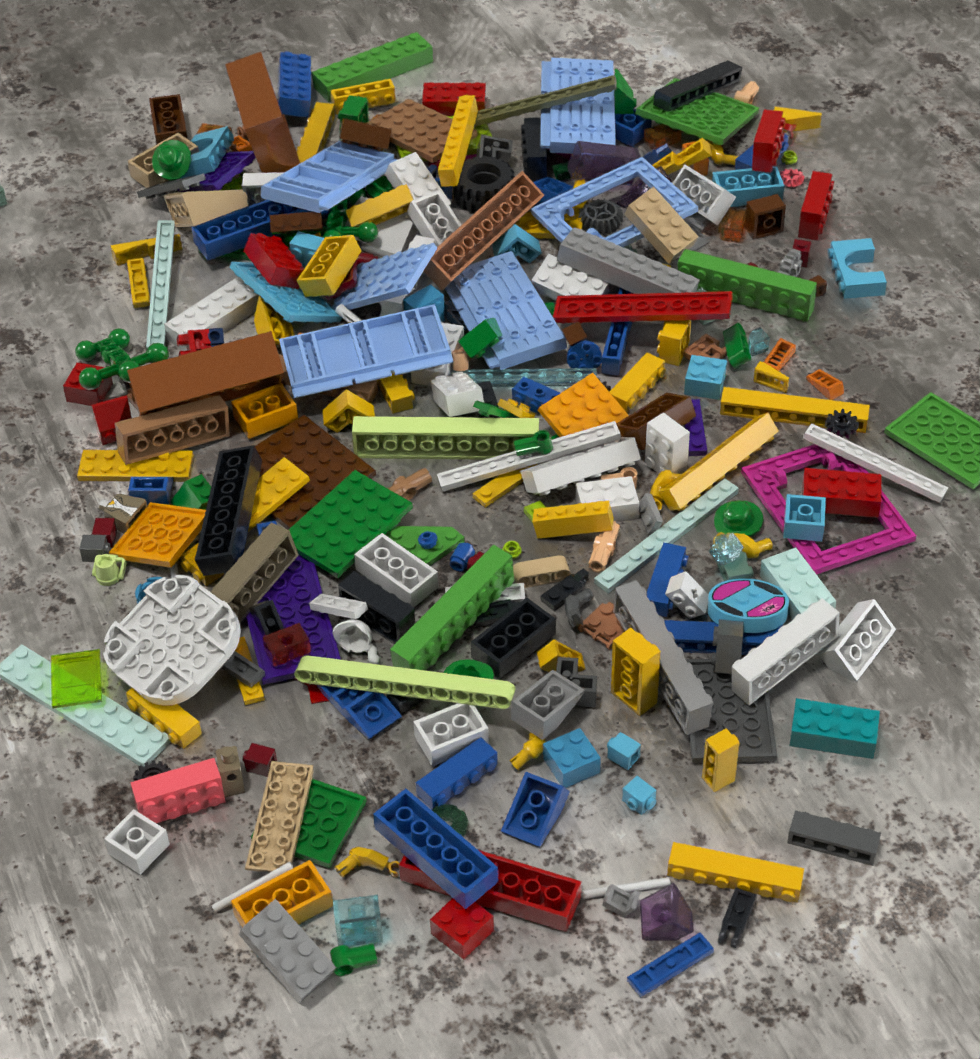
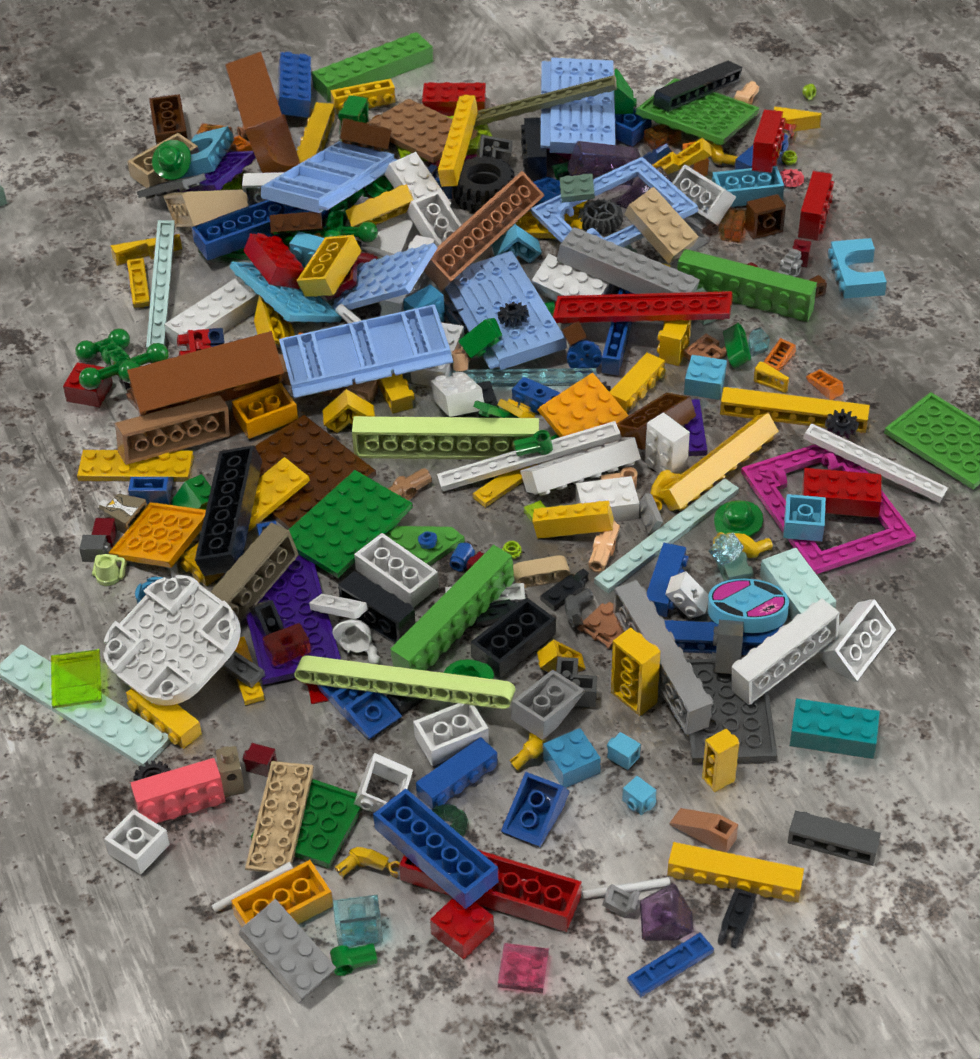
red slope [91,395,132,445] -> none
none -> white window [354,753,413,813]
none -> black gear [497,301,529,328]
none -> clear pink plate [497,943,549,993]
none -> sand green plate [560,174,595,203]
none -> nougat slope [669,808,738,853]
none -> lime plate [802,84,817,100]

